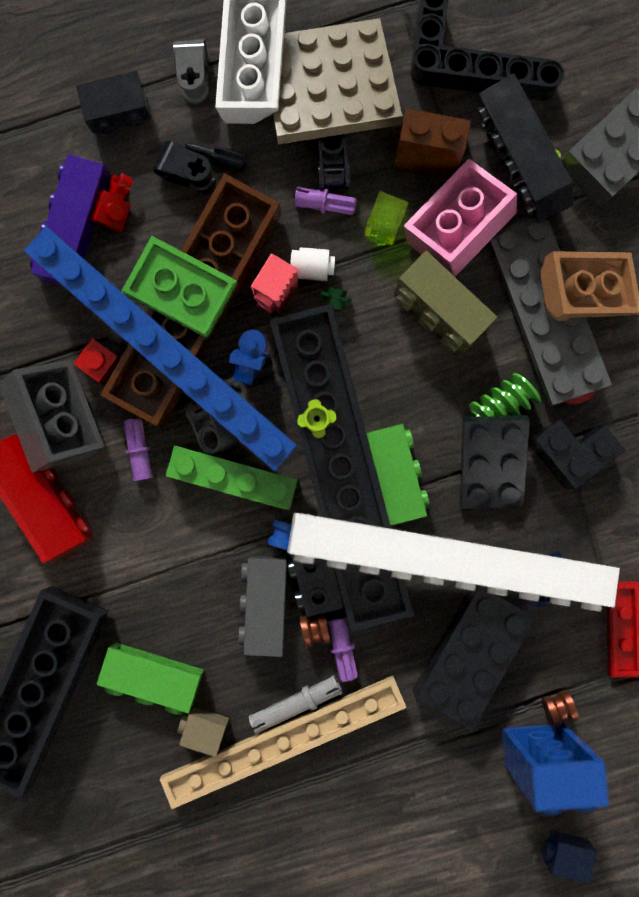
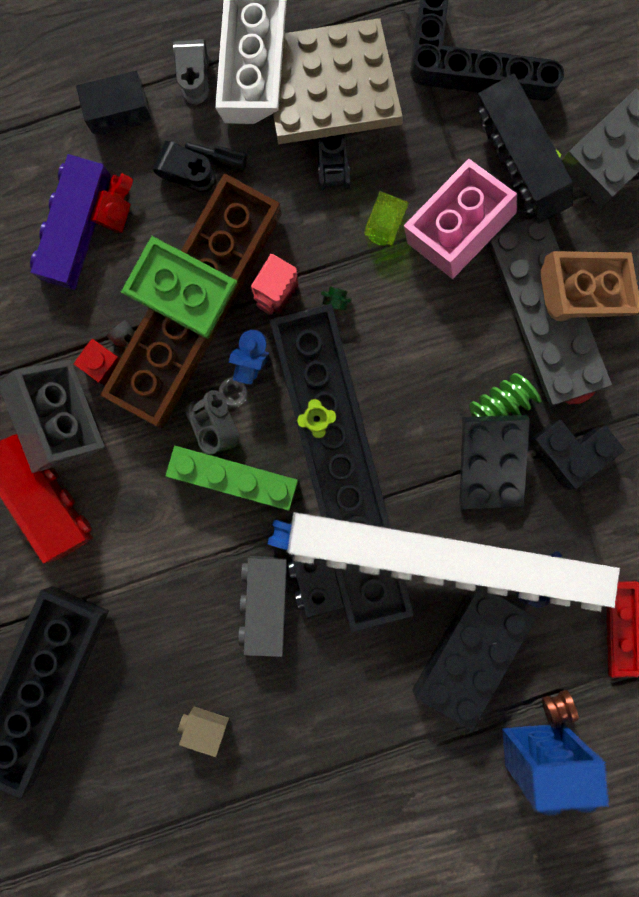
blue brick [24,226,297,471] -> none
bright green brick [97,642,204,715] -> none
medium lavender axle [124,418,153,481] -> none
tan plate [159,676,407,809] -> none
light grey pin [249,675,343,734] -> none
white brick [290,247,335,281] -> none
medium lavender axle [294,186,357,215] -> none
copper wheel [300,613,331,648] -> none
medium lavender axle [327,616,358,682] -> none
bright green brick [366,424,430,526] -> none
reddish brown slope [393,108,471,179] -> none
olive brick [394,250,497,355] -> none
dark blue brick [542,830,597,884] -> none

